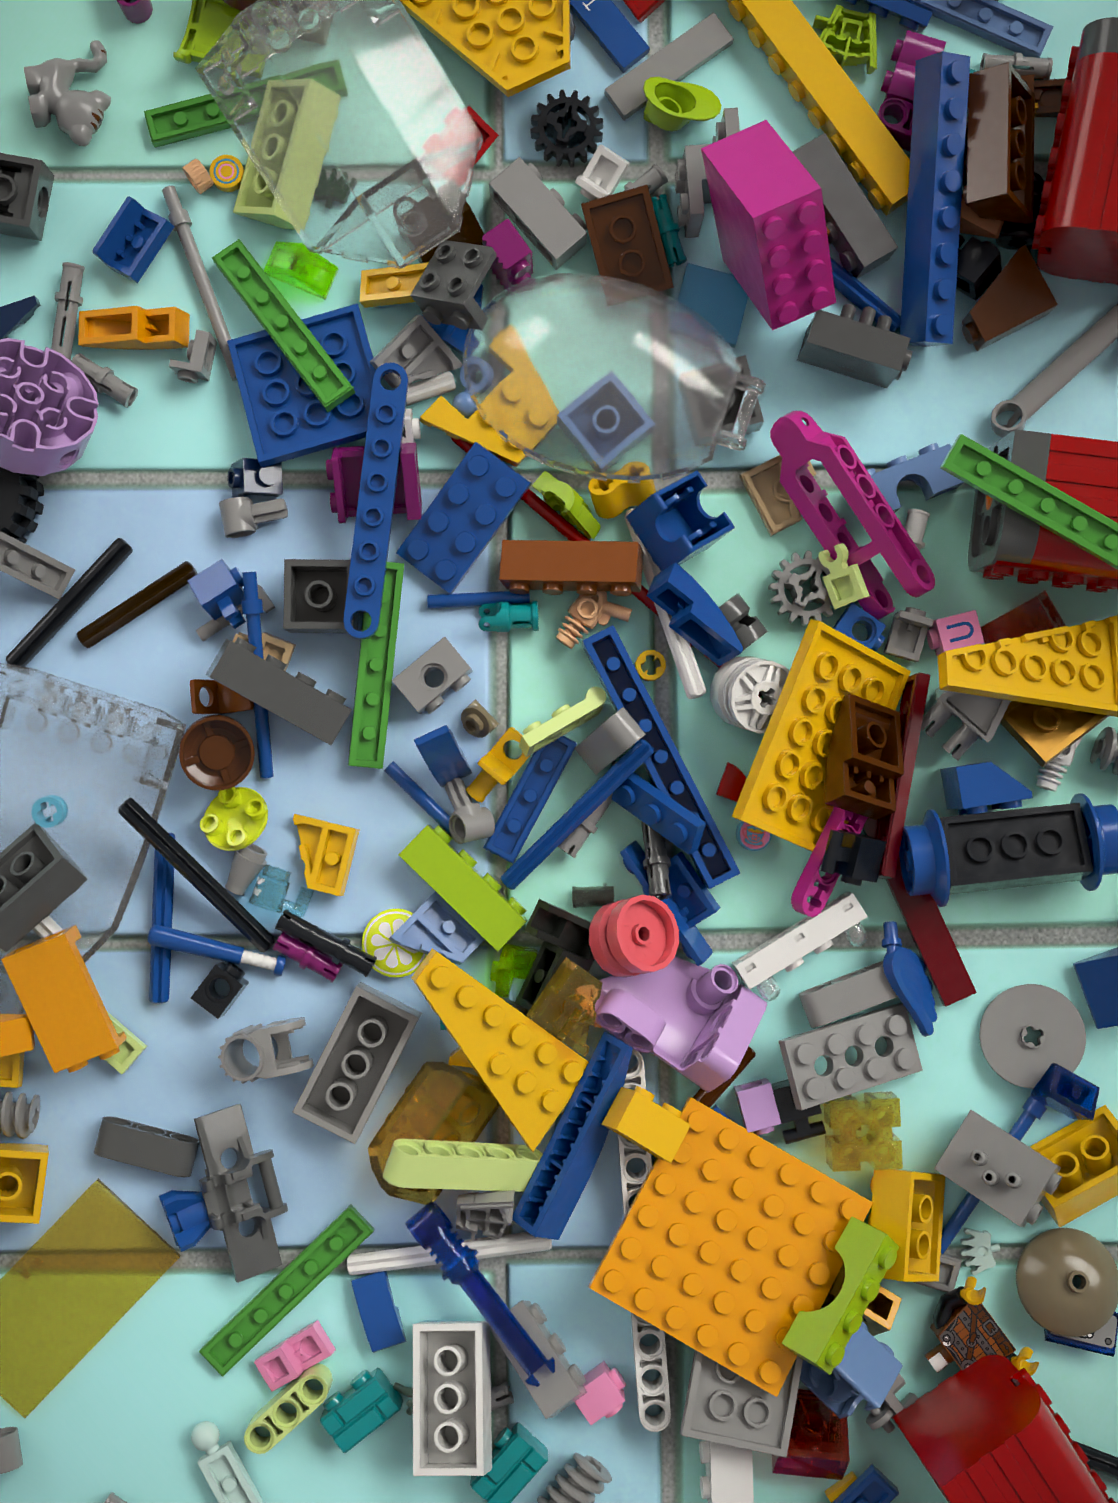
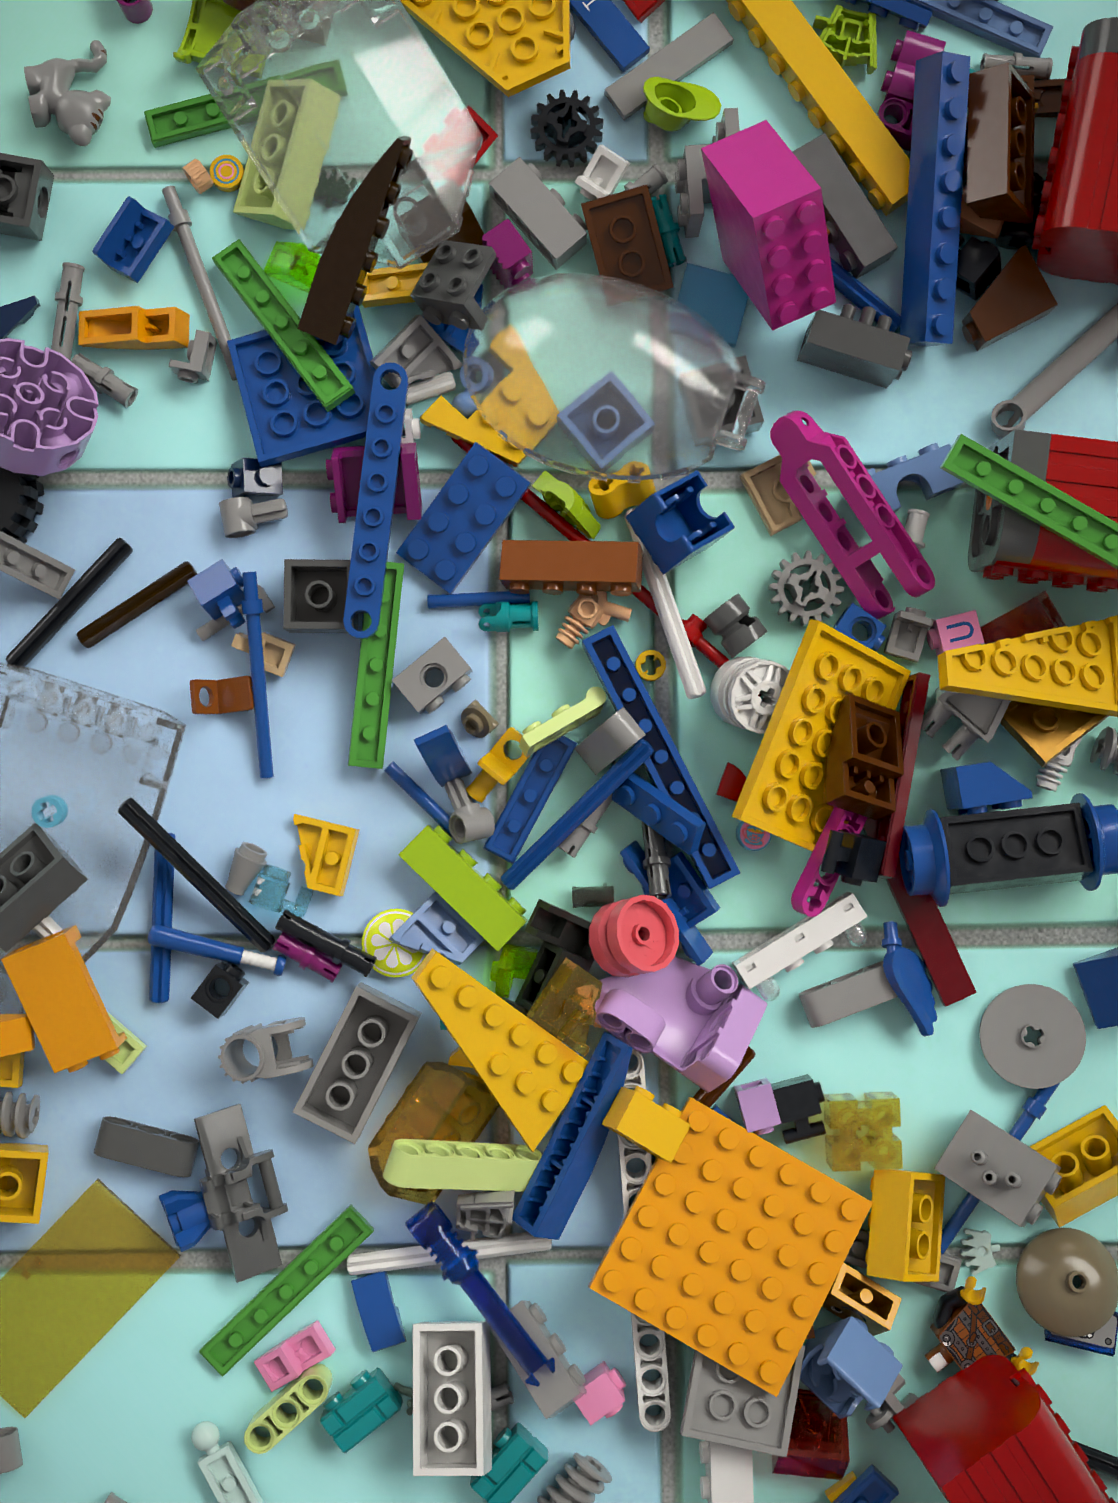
reddish brown wheel [179,714,255,791] -> none
neon yellow dish [200,787,268,851] -> none
dark grey brick [205,637,352,745] -> none
blue slope [646,562,743,666] -> none
light grey plate [779,1003,923,1110] -> none
lime arch [782,1217,899,1375] -> none
yellowish green plate [819,543,870,610] -> none
clear blue slope [1030,1063,1100,1121] -> none
none -> dark brown slope [297,135,413,345]

